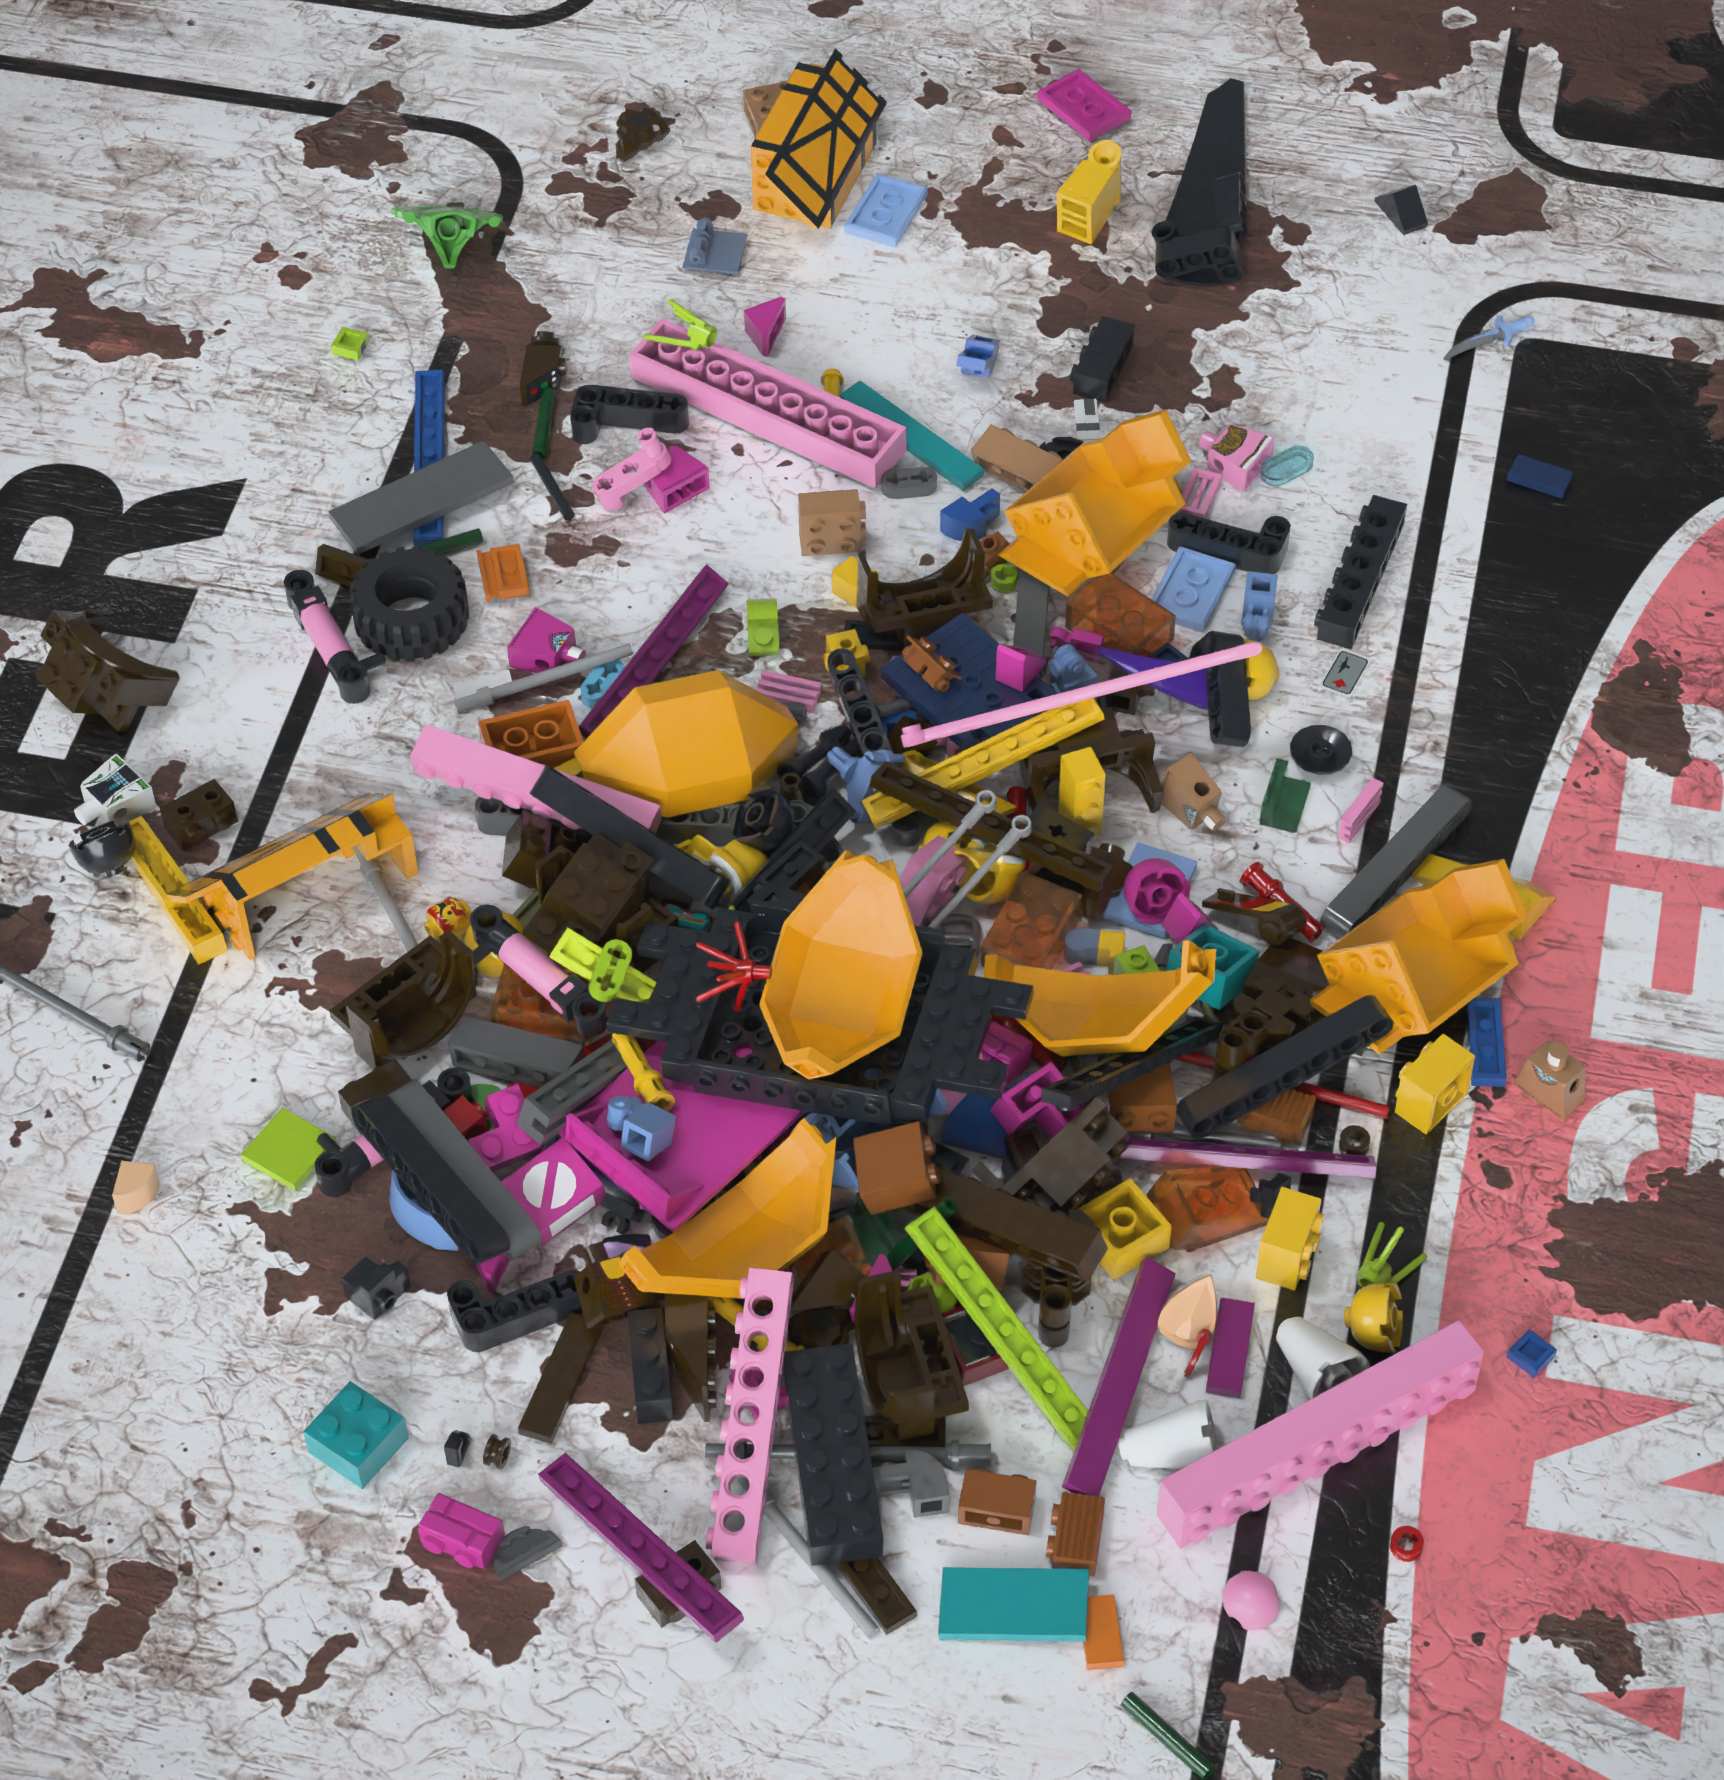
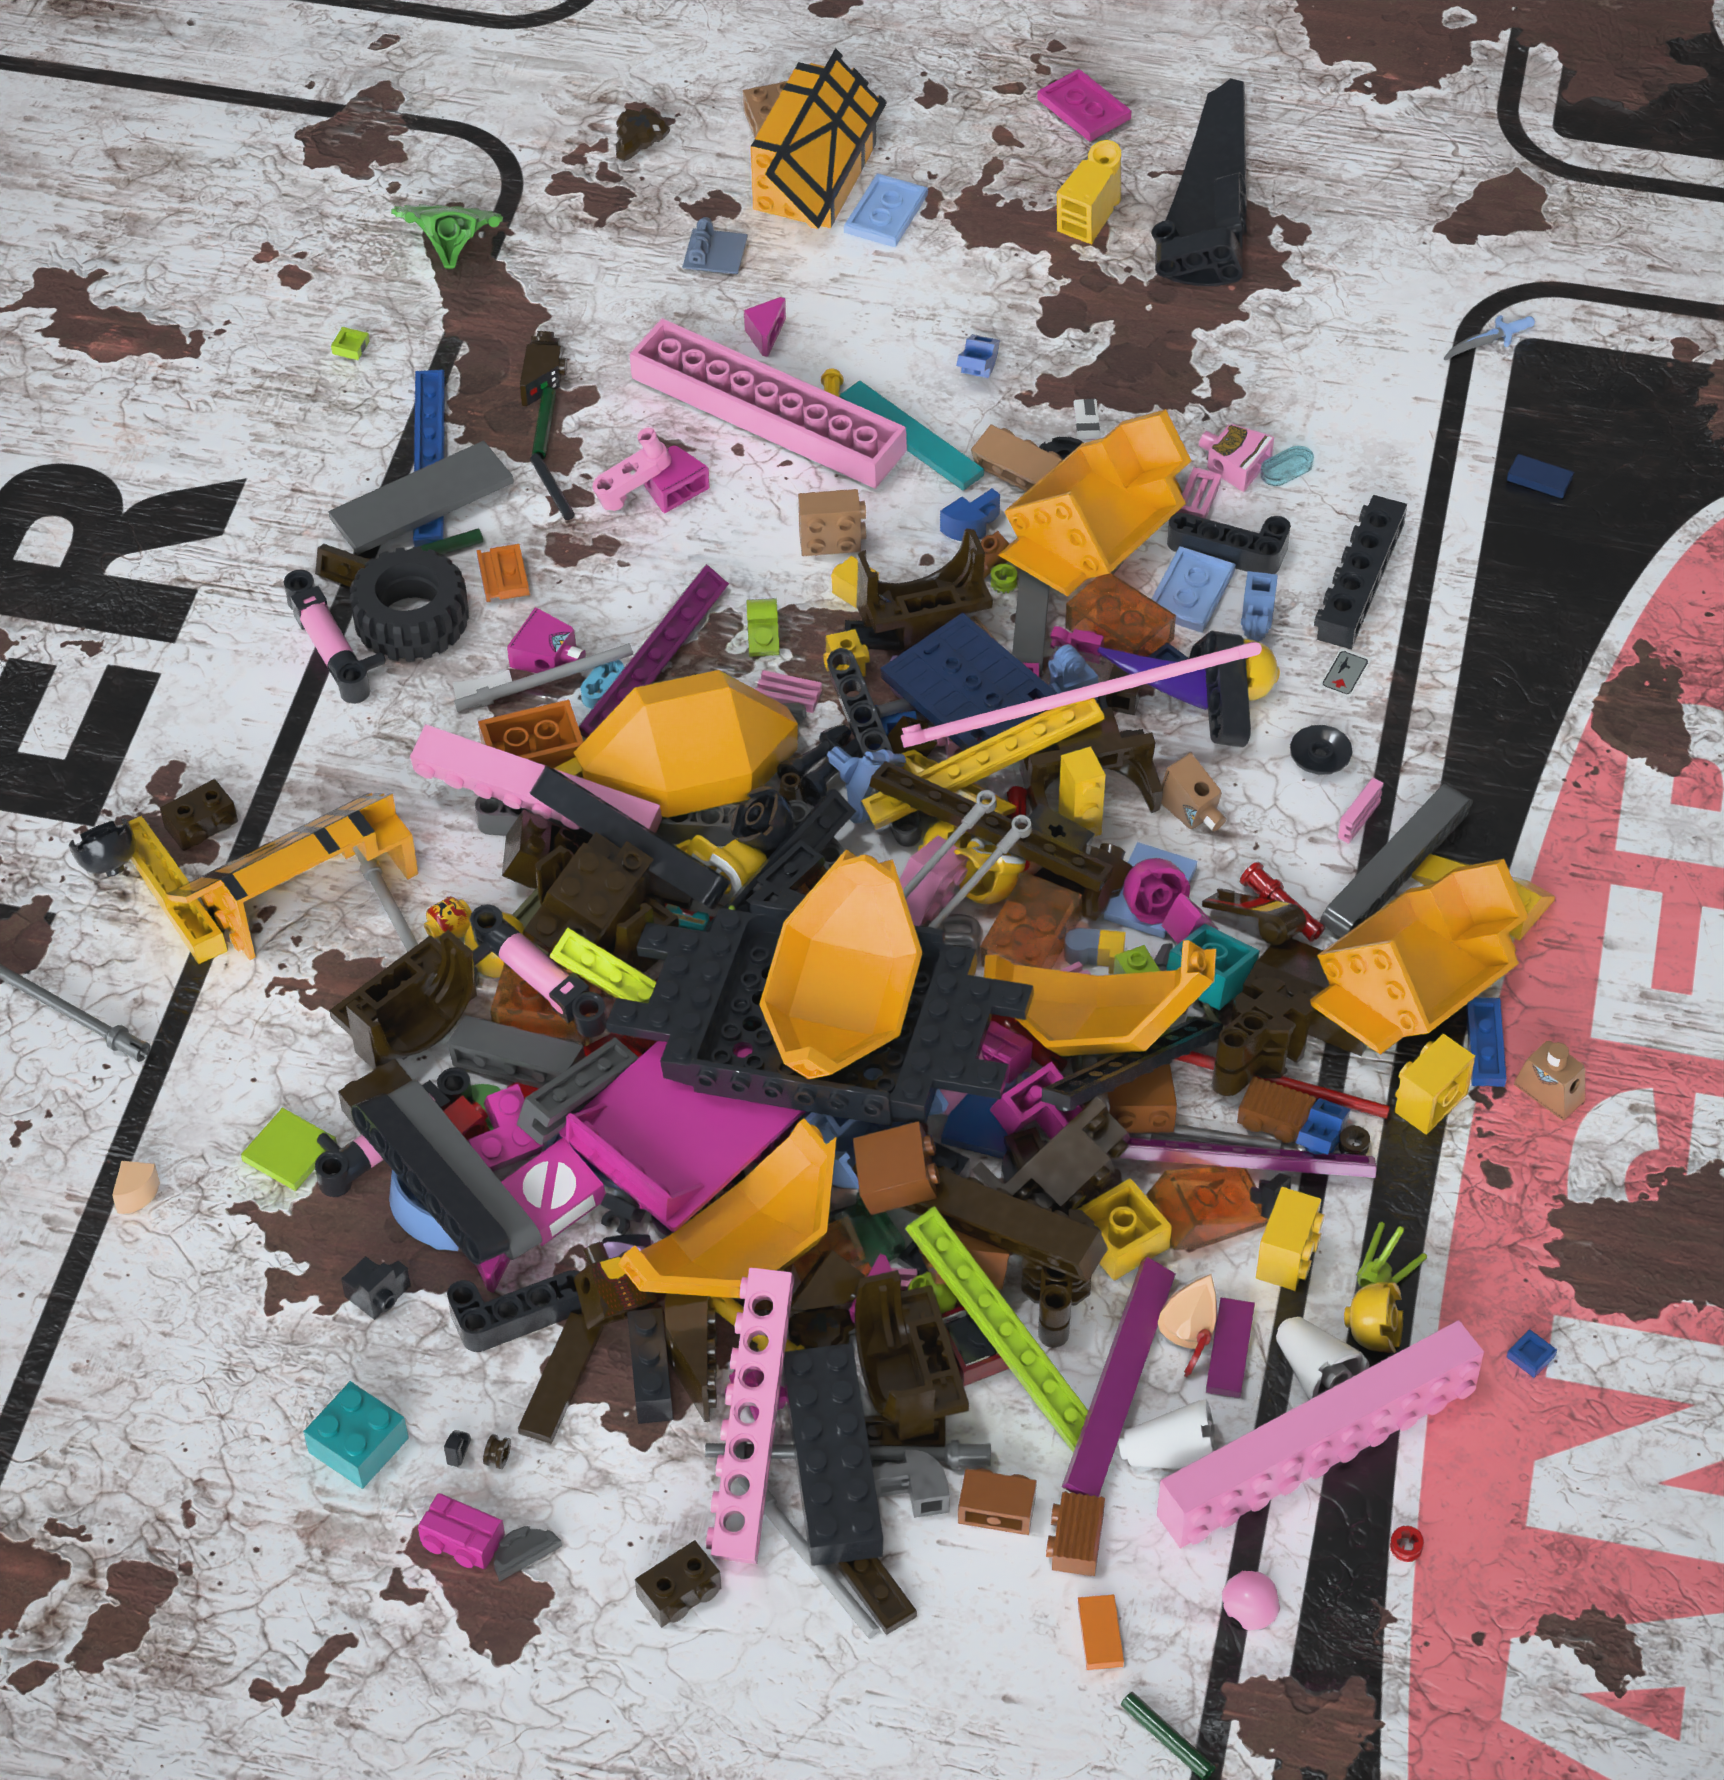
dark brown piece [37,608,180,731] -> none
white torso [74,754,156,826] -> none
magenta tile [538,1453,744,1643] -> none
black beam [570,385,689,444] -> none
lime beam [588,939,632,1002] -> none
medium blue brick [606,1096,676,1162] -> none
yellow pin [612,1033,675,1112] -> none
lime plant [643,299,718,351] -> none
red plant [696,921,772,1012] -> none
dark grey beam [881,467,937,499] -> none
dark green piece [886,1197,958,1271] -> none
dark orange hinge [902,635,962,692] -> none
teal tile [938,1567,1089,1642] -> none
dark pink slope [996,644,1047,692] -> none
black brick [1070,316,1135,402] -> none
black beam [1176,995,1394,1139] -> none
clear green panel [1259,758,1311,833] -> none
black slope [1374,185,1428,235] -> none
none -> blue brick [1296,1098,1351,1155]

